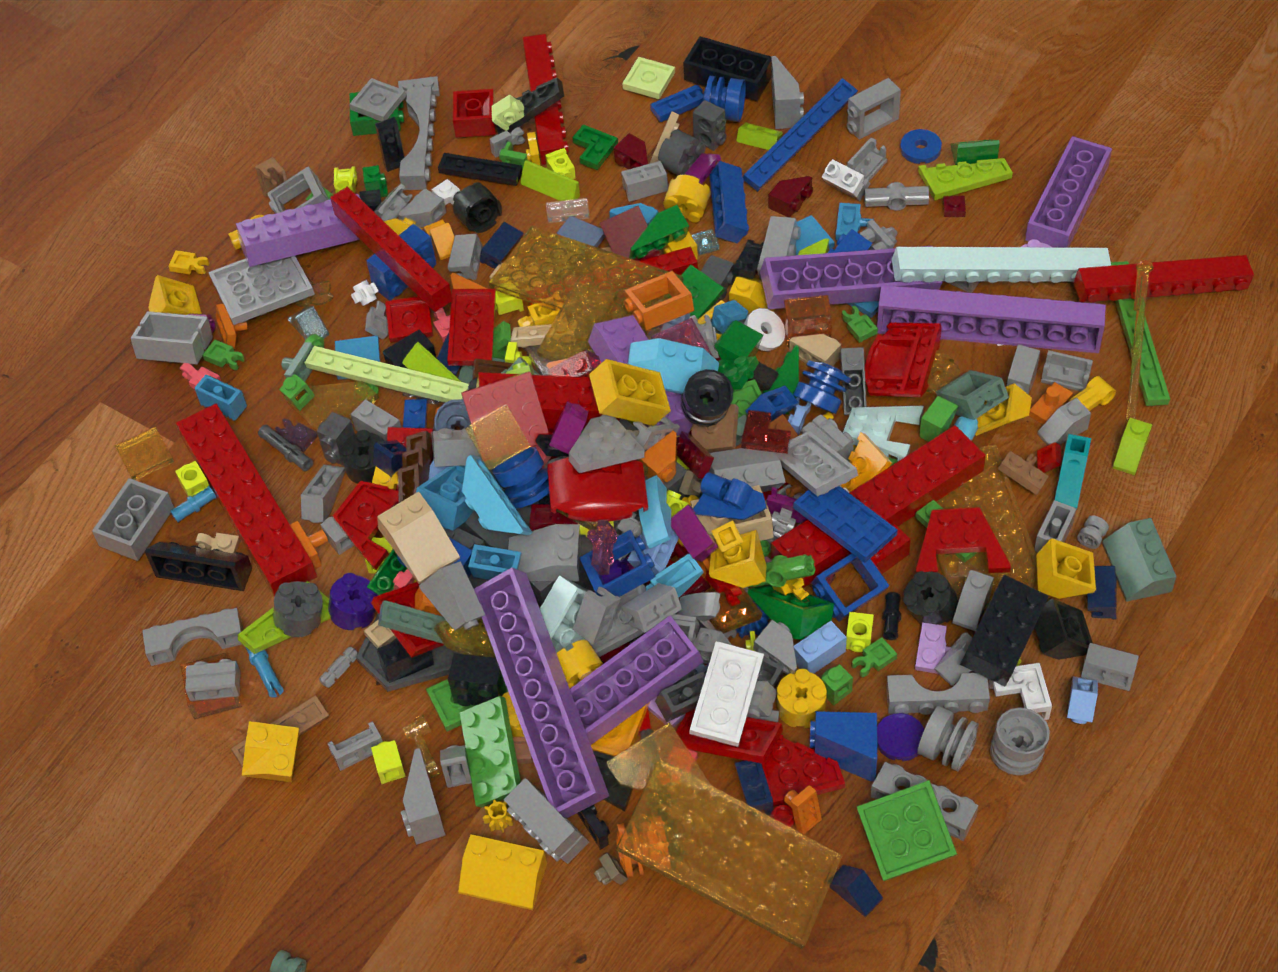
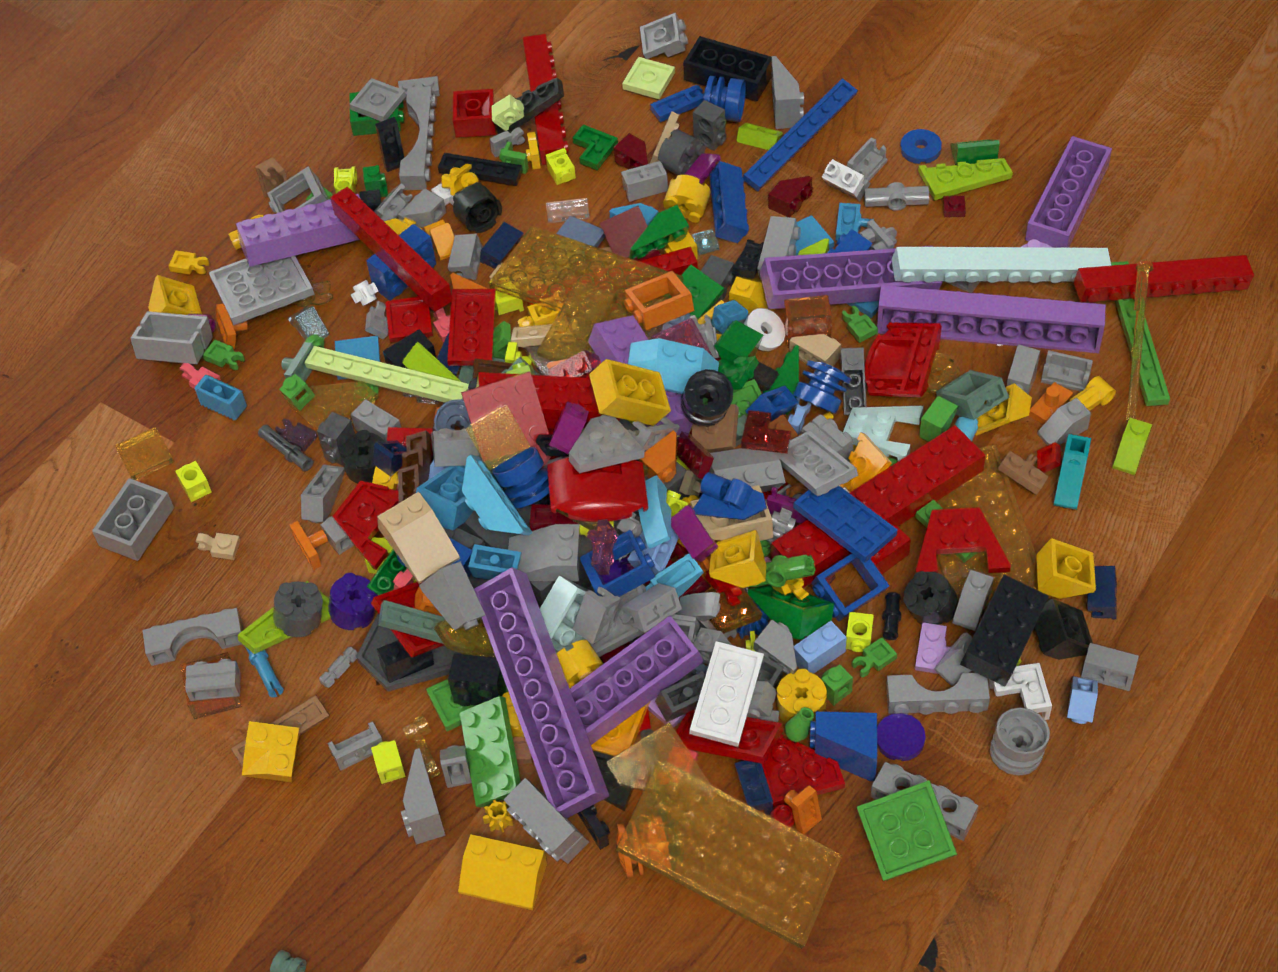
black slope [145,542,252,591] -> none
dark azure pin [170,486,217,523] -> none
red brick [176,403,317,597] -> none
tan plate [364,619,396,648] -> none
blue plate [403,399,428,428] -> none
lime slope [521,160,580,205] -> none
dark tan tile [594,853,628,885] -> none
yellow slope [711,520,743,553] -> none
dark blue slope [826,865,883,918] -> none
light grey window [847,78,901,140] -> none
light grey wheel [917,706,979,771] -> none
light grey brick [1034,500,1077,553] -> none
light grey wheel [1077,516,1109,549] -> none
sand green slope [1102,518,1176,602] -> none
none -> yellow hips [442,164,479,195]
none -> light grey plate [640,13,688,59]
none -> bright green cone [785,707,814,742]

